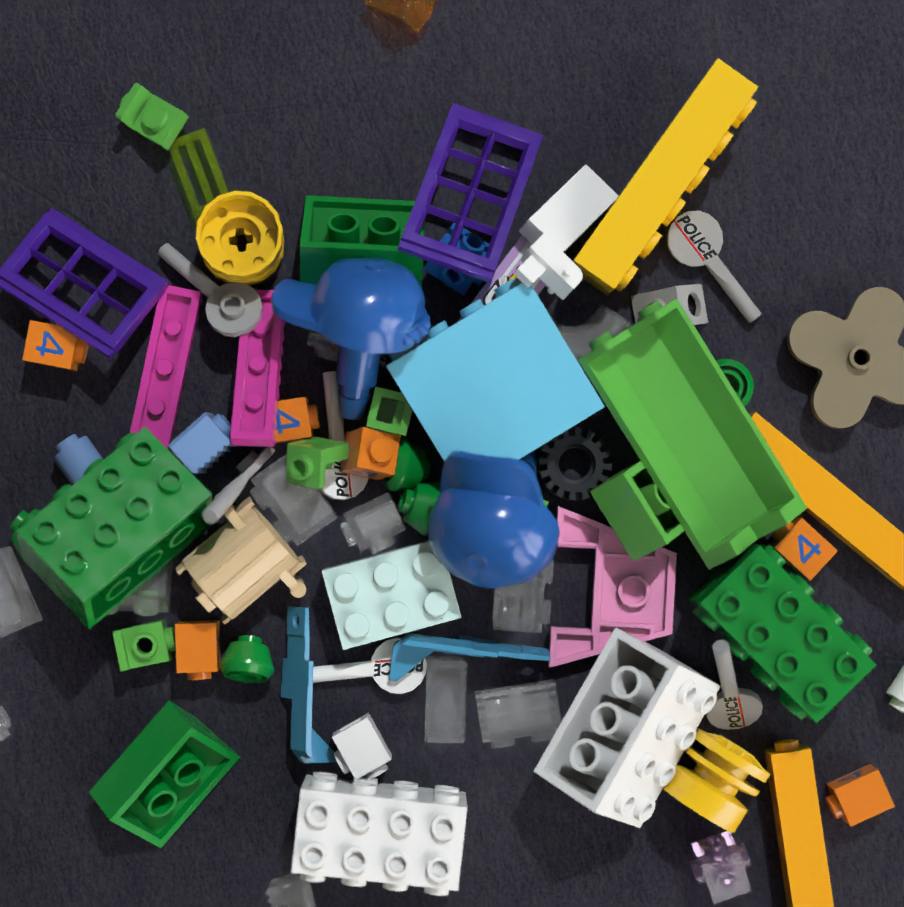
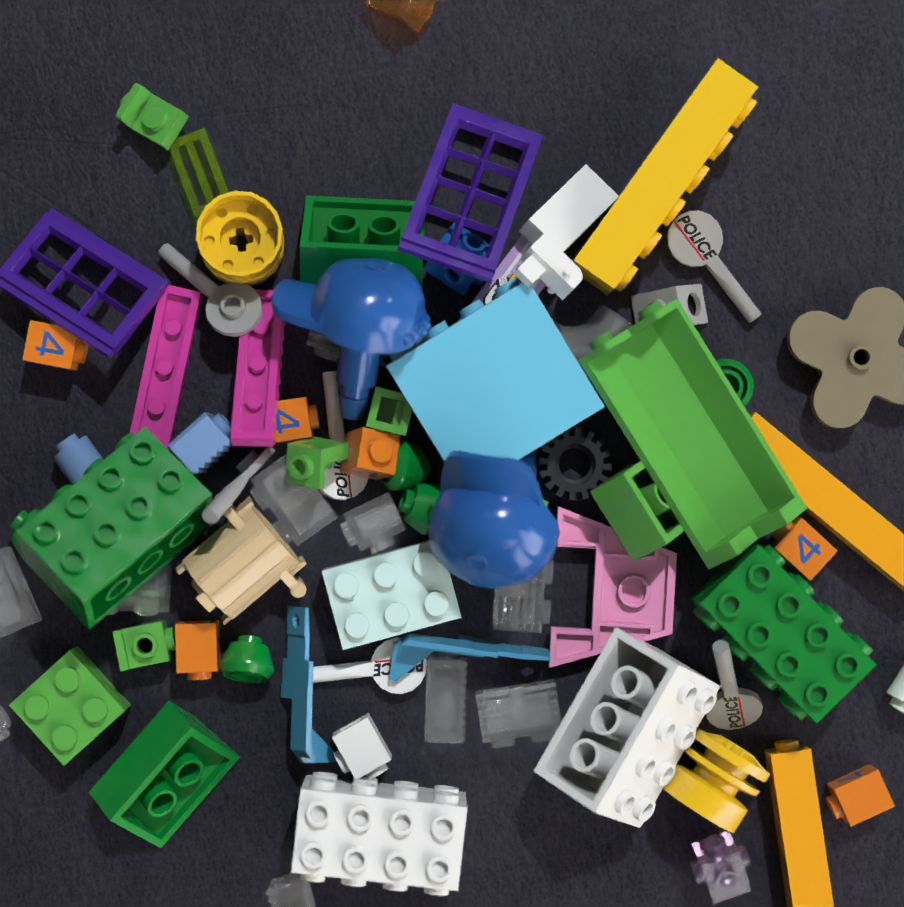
none -> bright green brick [9,646,131,766]

